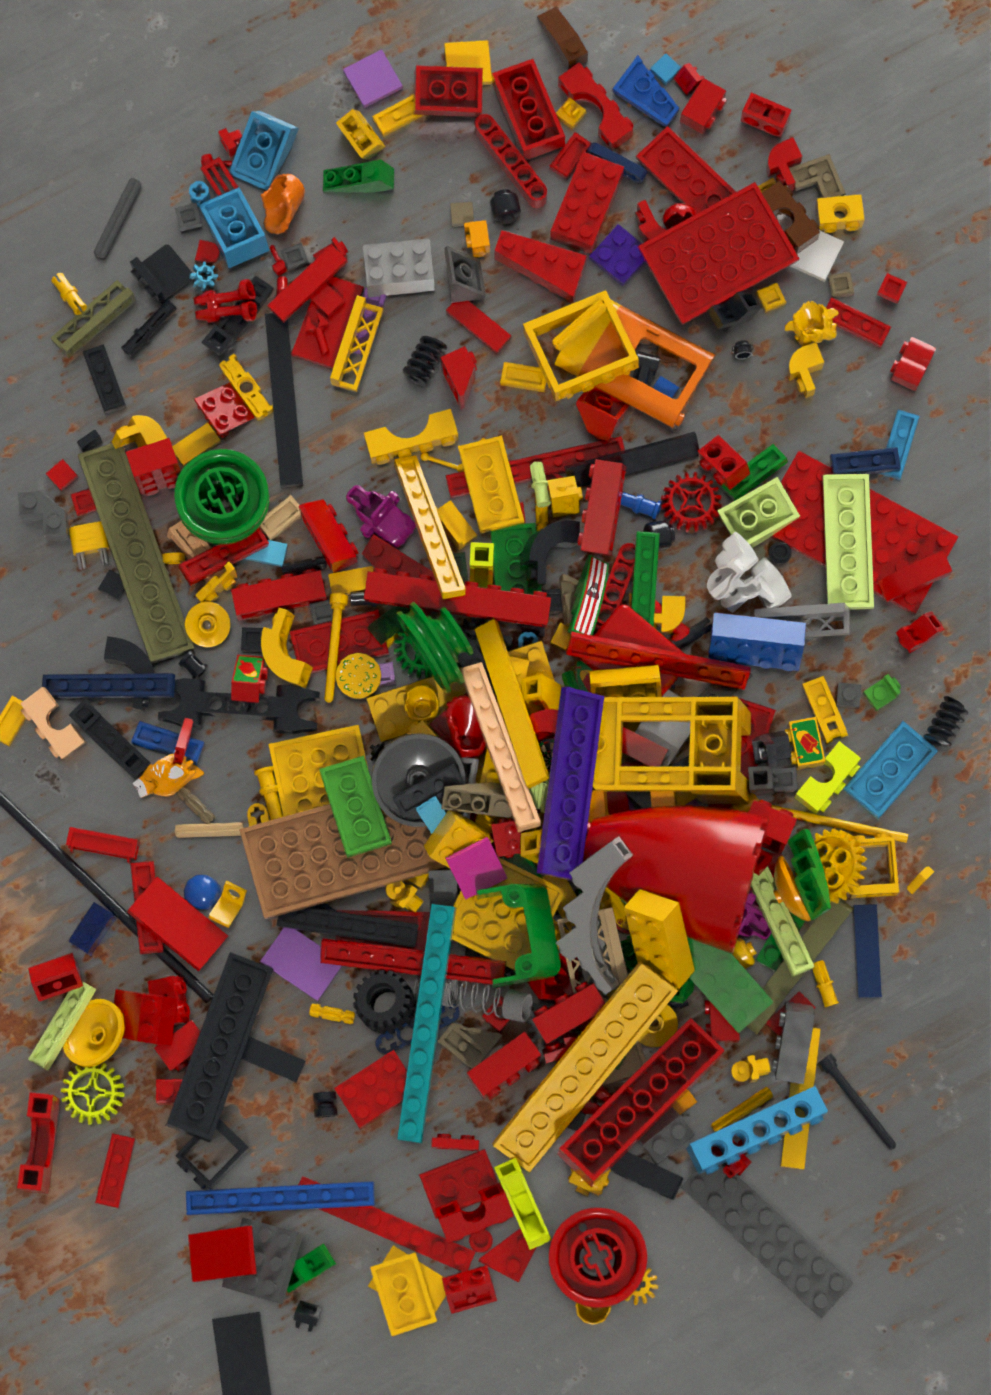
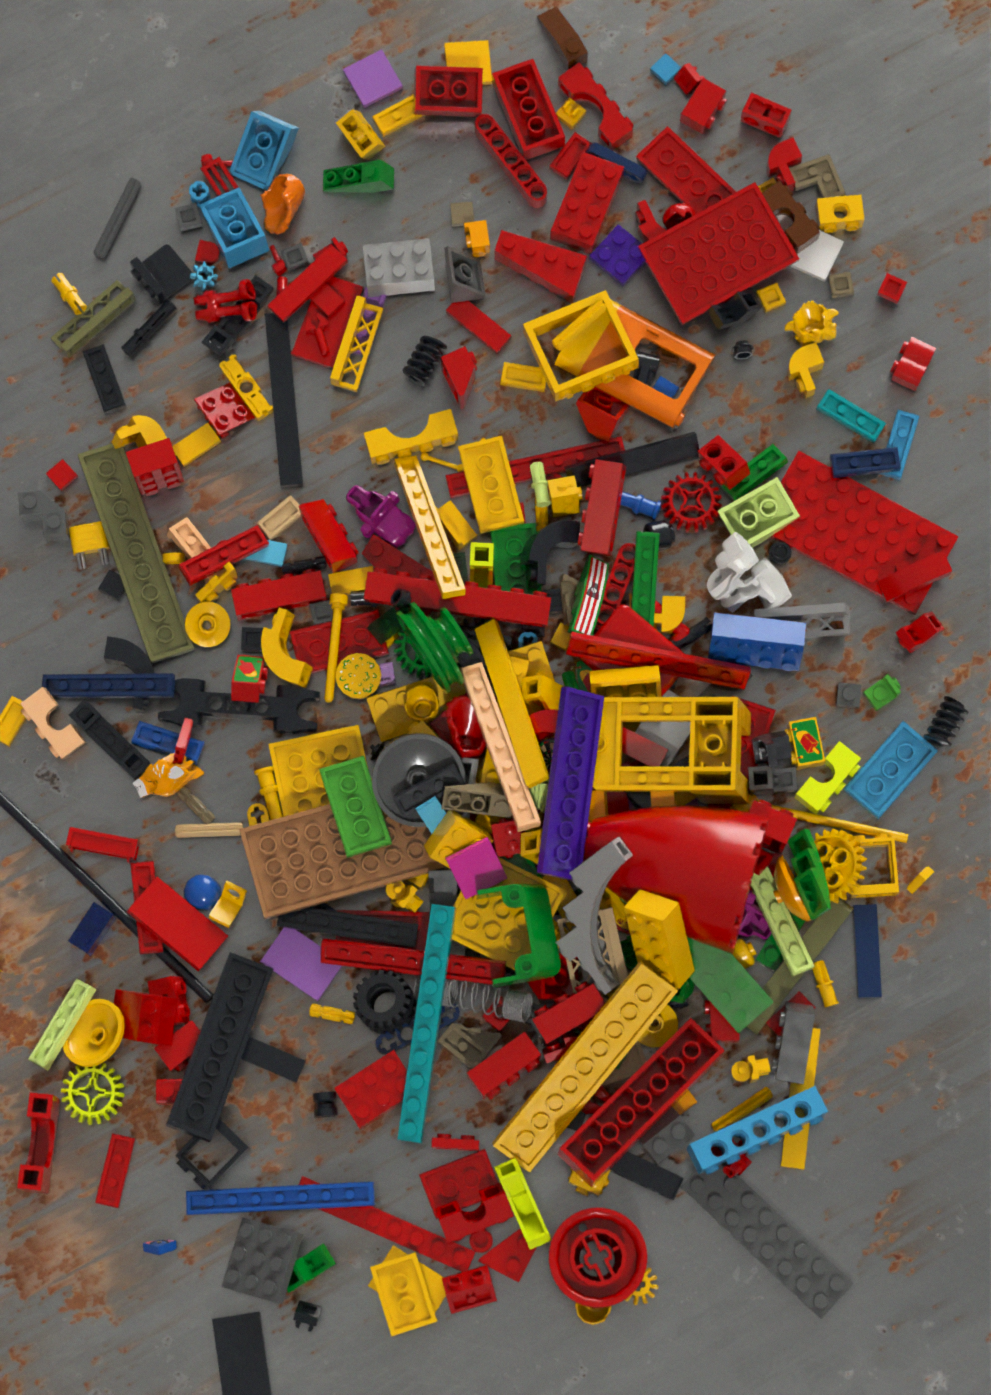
red brick [28,953,83,1002] -> none
red tile [70,489,96,516] -> none
black tile [77,430,102,453] -> none
green wheel [174,449,270,544] -> none
black bush [178,650,209,679] -> none
red tile [188,1226,257,1282] -> none
red tile [218,128,243,158] -> none
black head [490,189,521,224] -> none
blue wing [612,55,679,128] -> none
yellow plate [802,676,848,744] -> none
black piece [816,1053,896,1150] -> none
yellowish green plate [822,474,874,610] -> none
red tile [826,297,891,348] -> none
none -> blue tile [143,1240,177,1255]
none -> black plate [390,588,412,611]
none -> teal tile [816,389,886,443]

